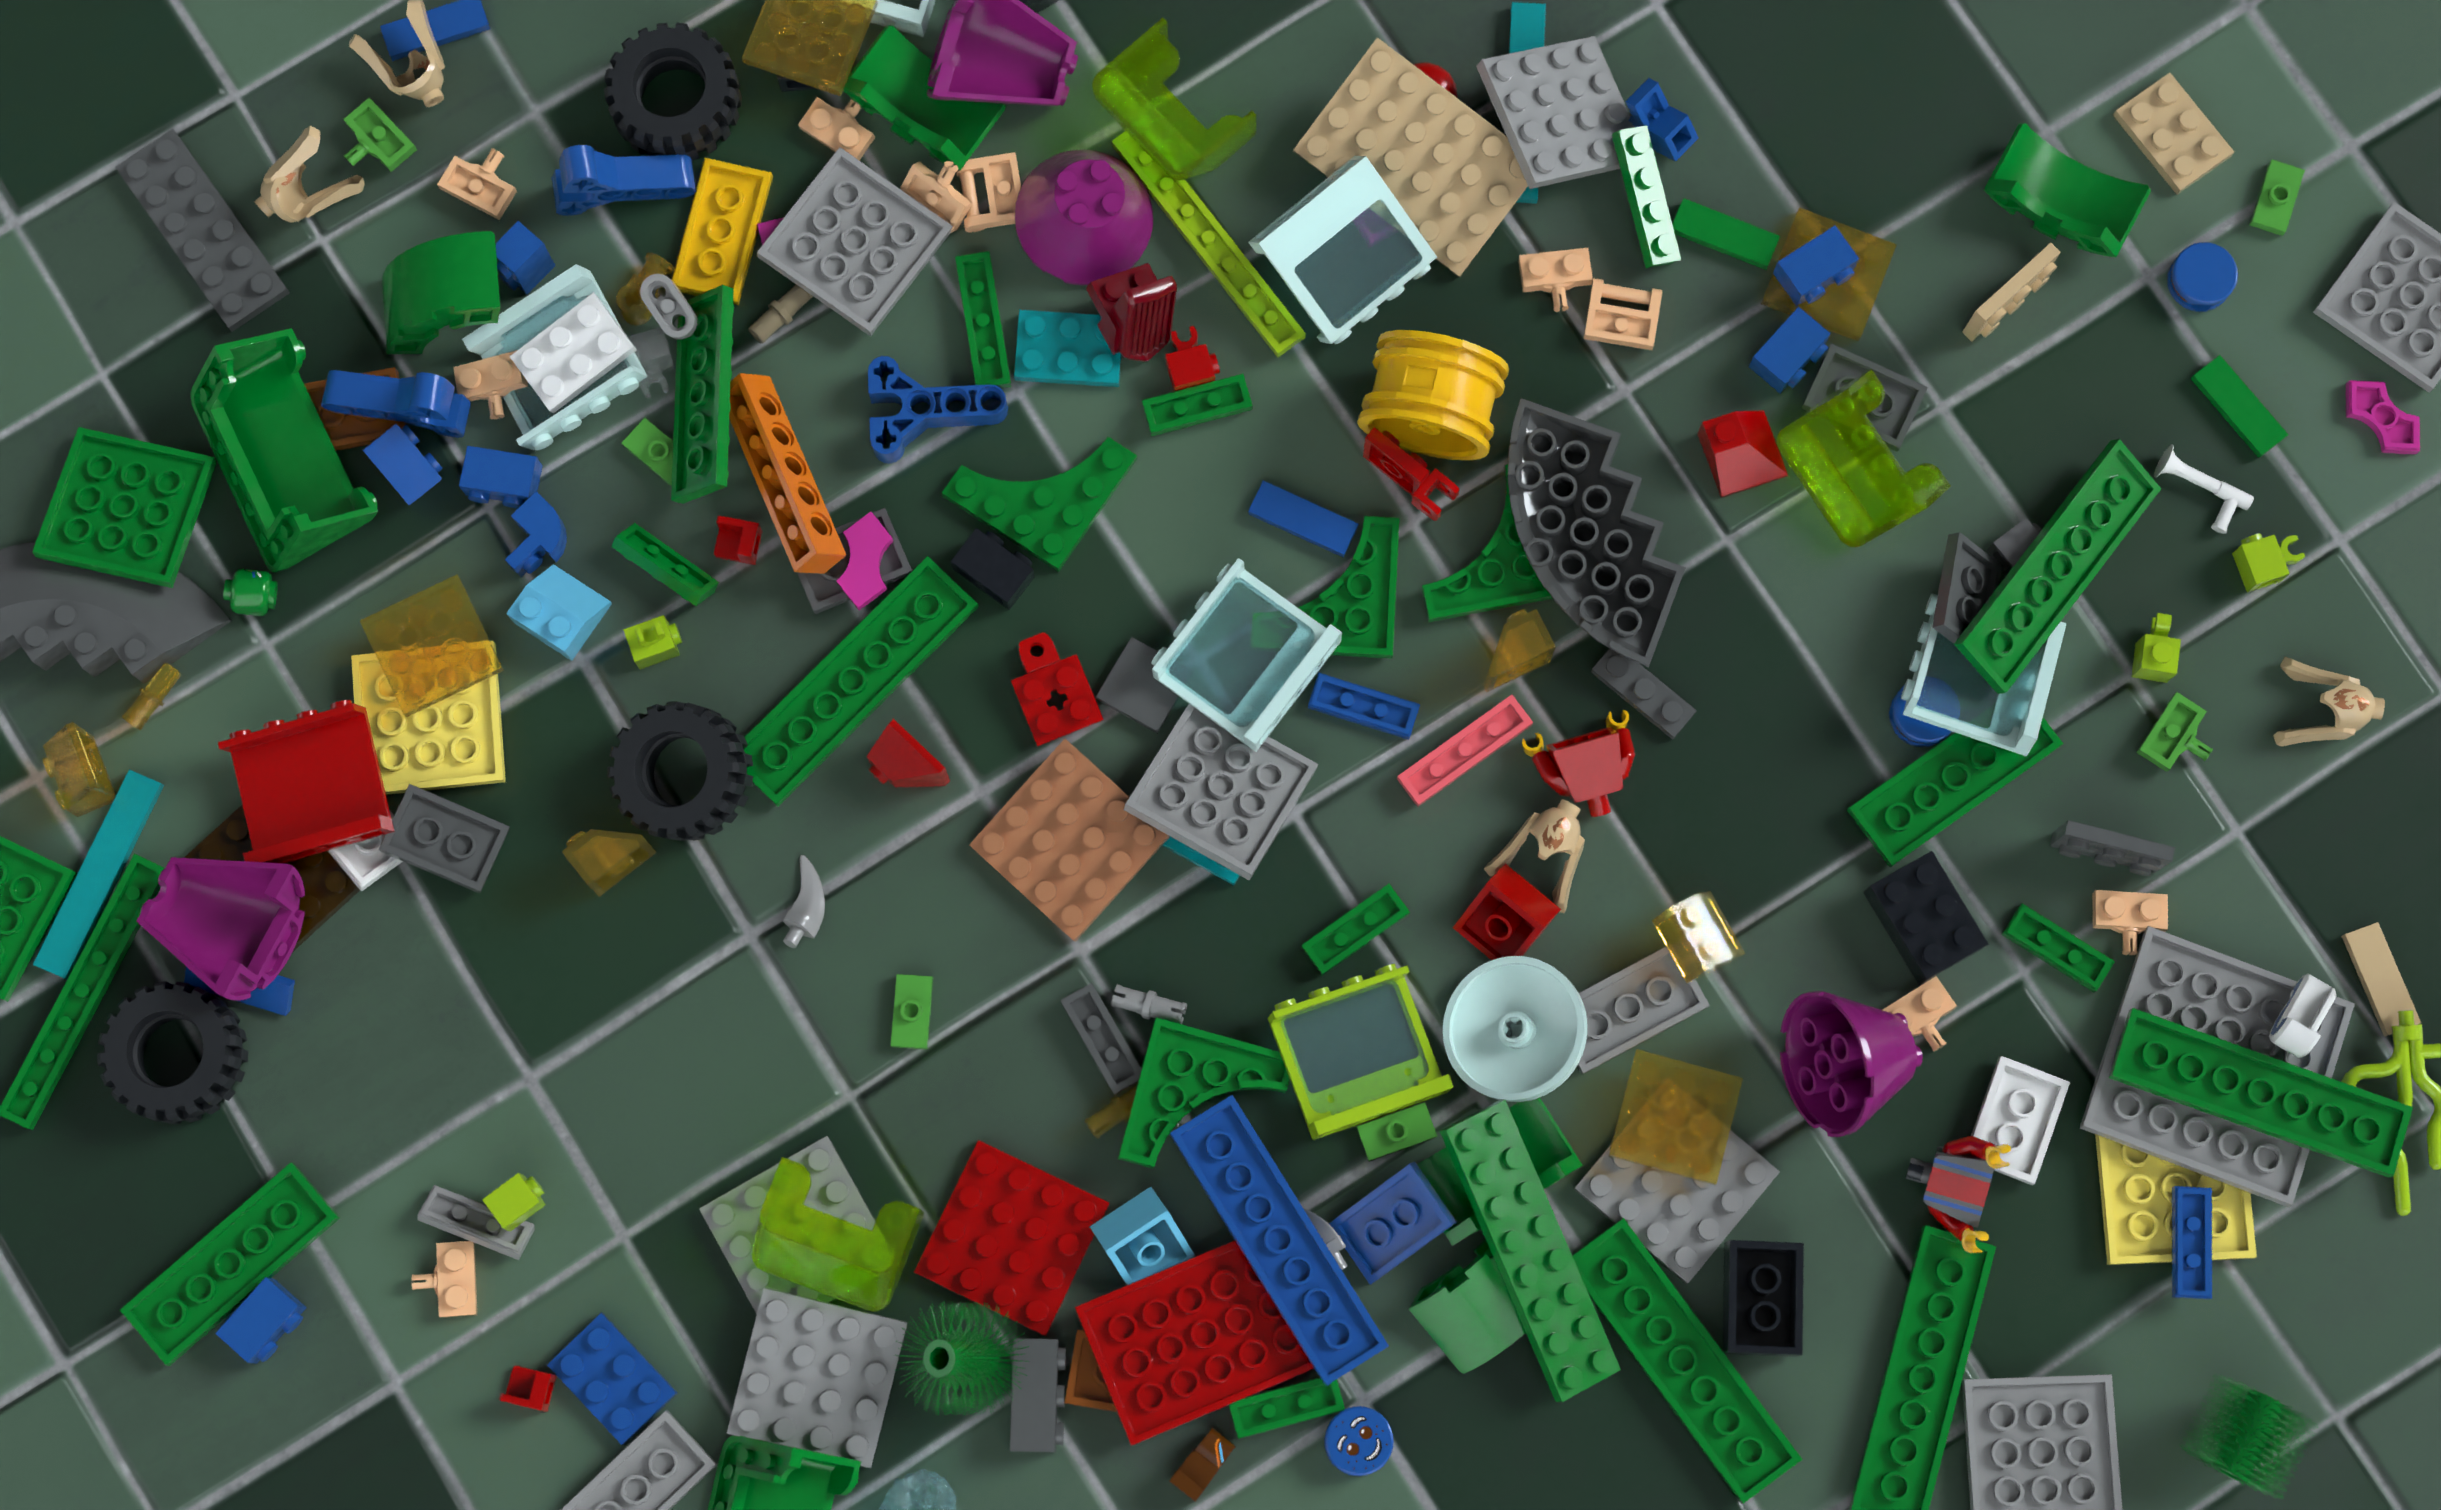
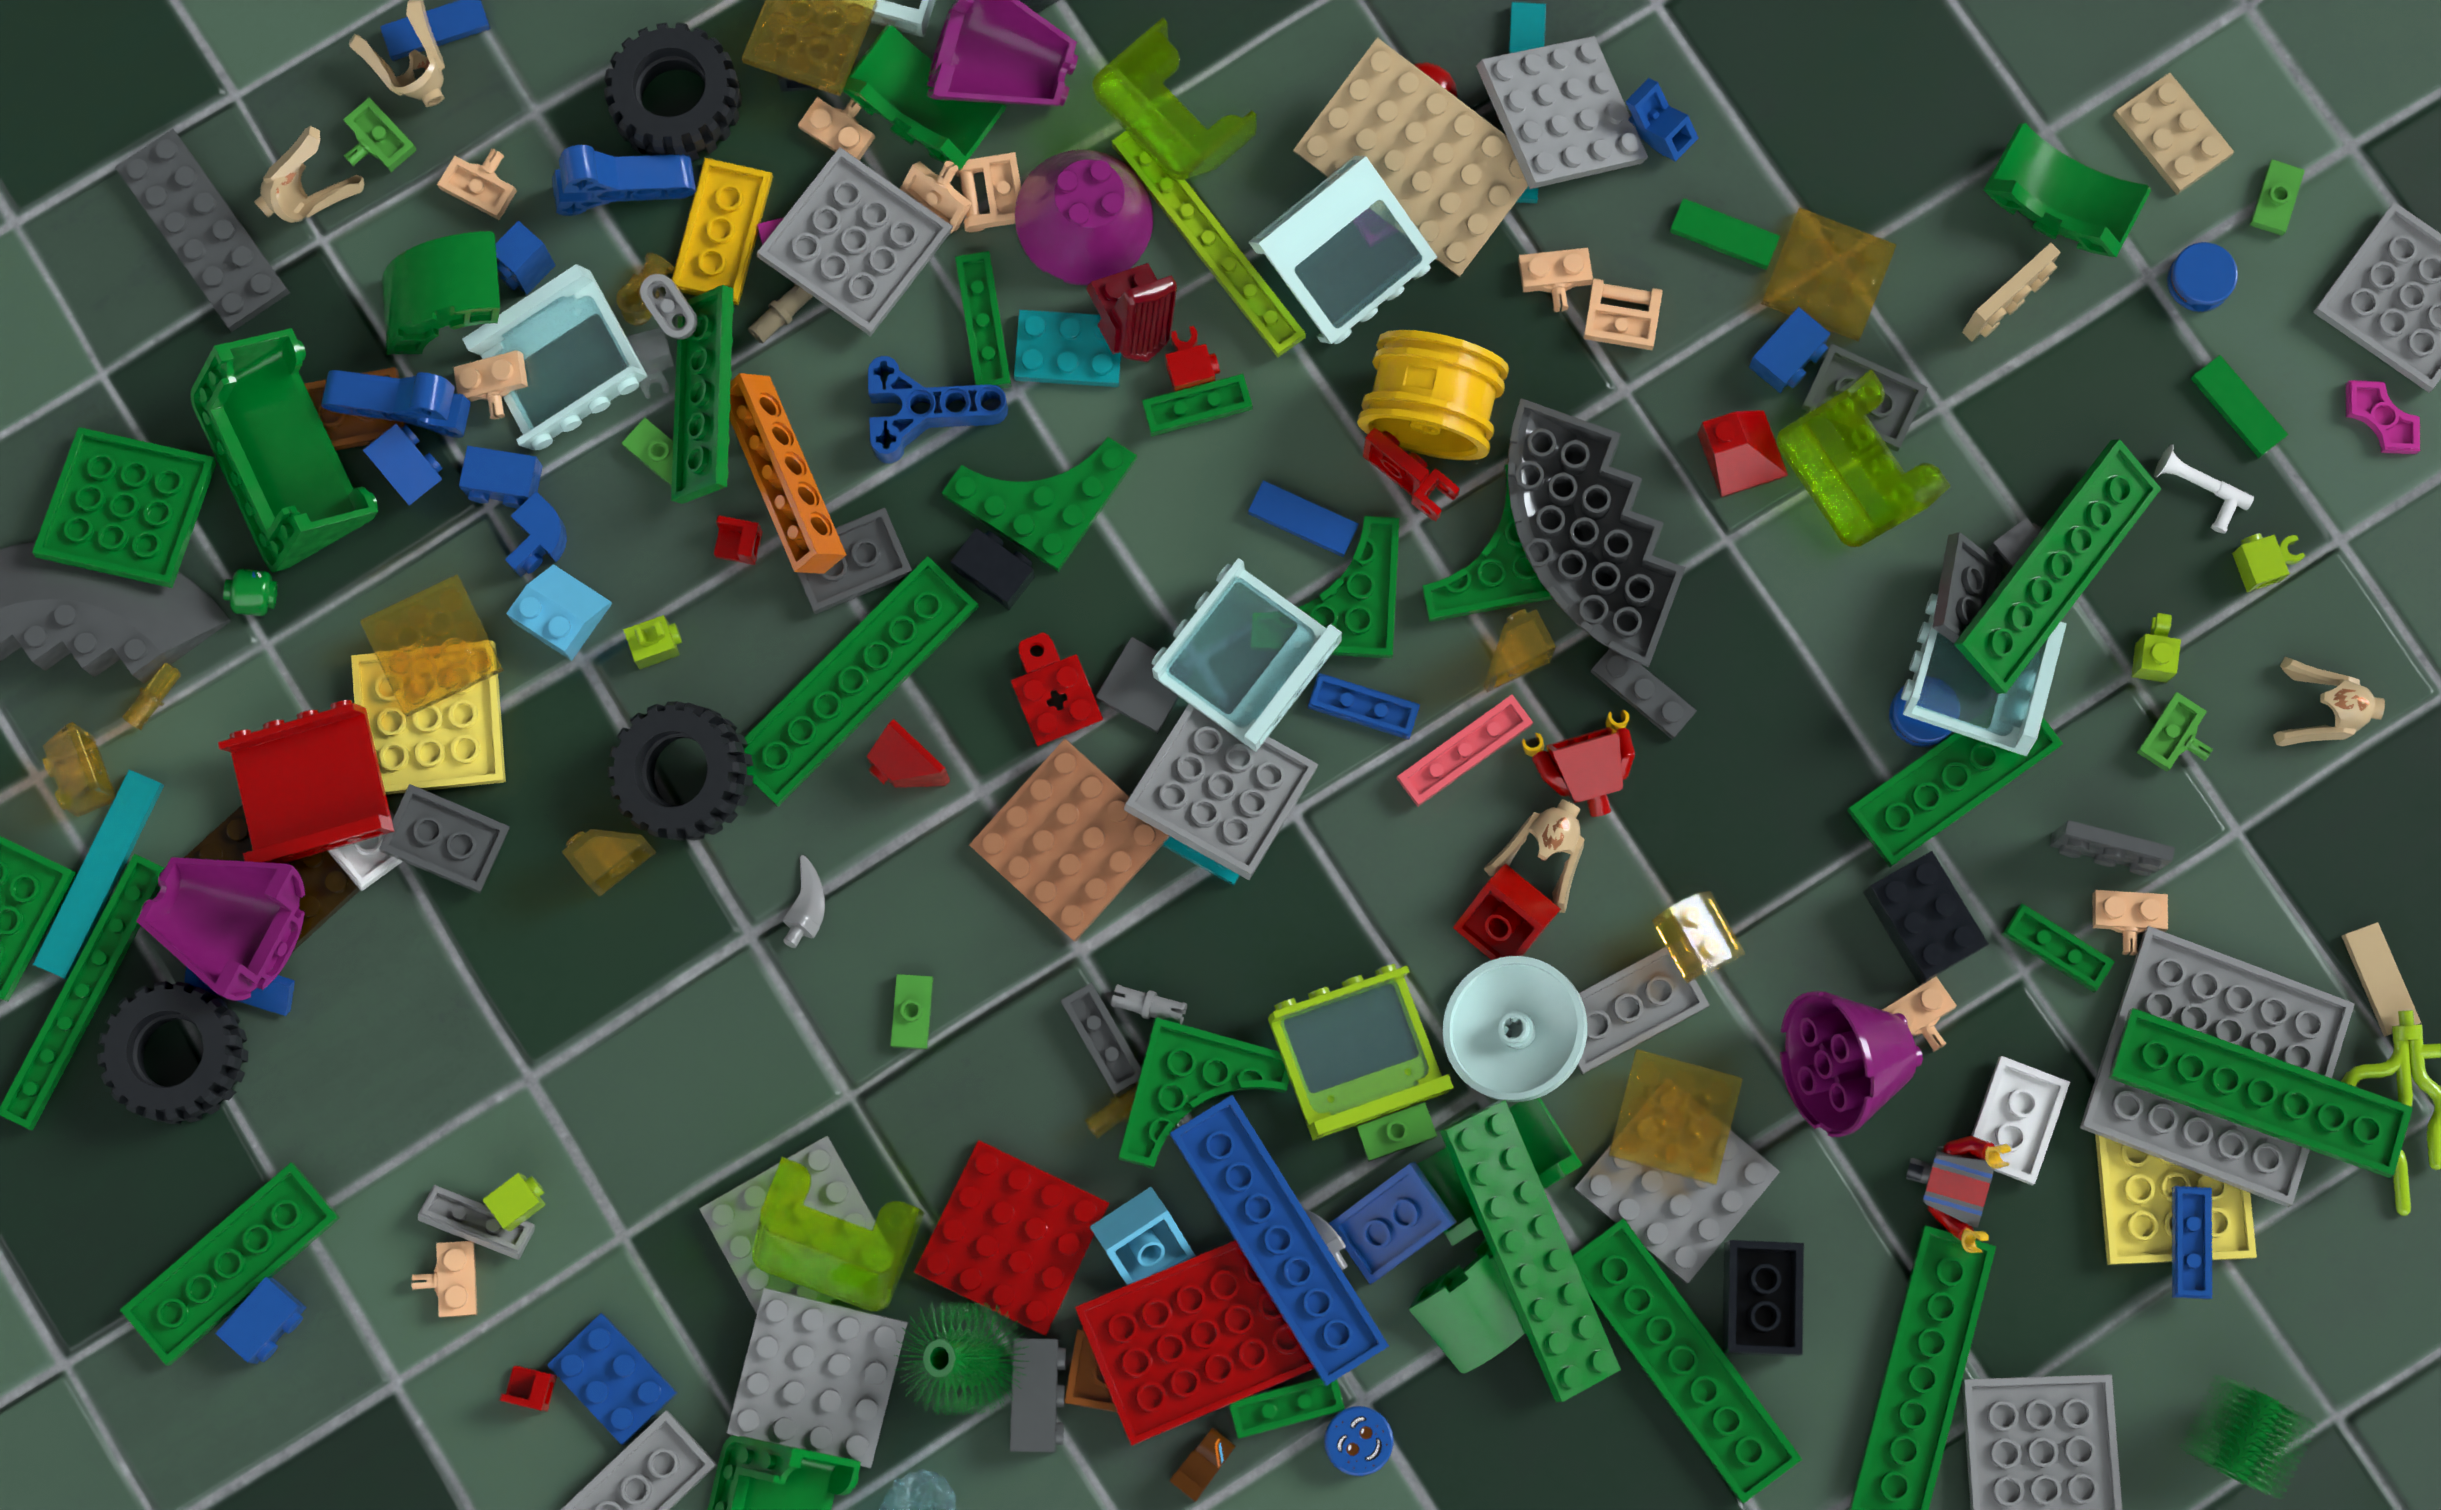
white plate [509,293,637,414] -> none
green plate [611,523,719,606] -> none
dark pink tile [836,511,893,611] -> none
green plate [1301,883,1410,976] -> none
plate [1612,125,1681,268] -> none
blue brick [1773,225,1859,307] -> none
white animal [2269,974,2336,1058] -> none

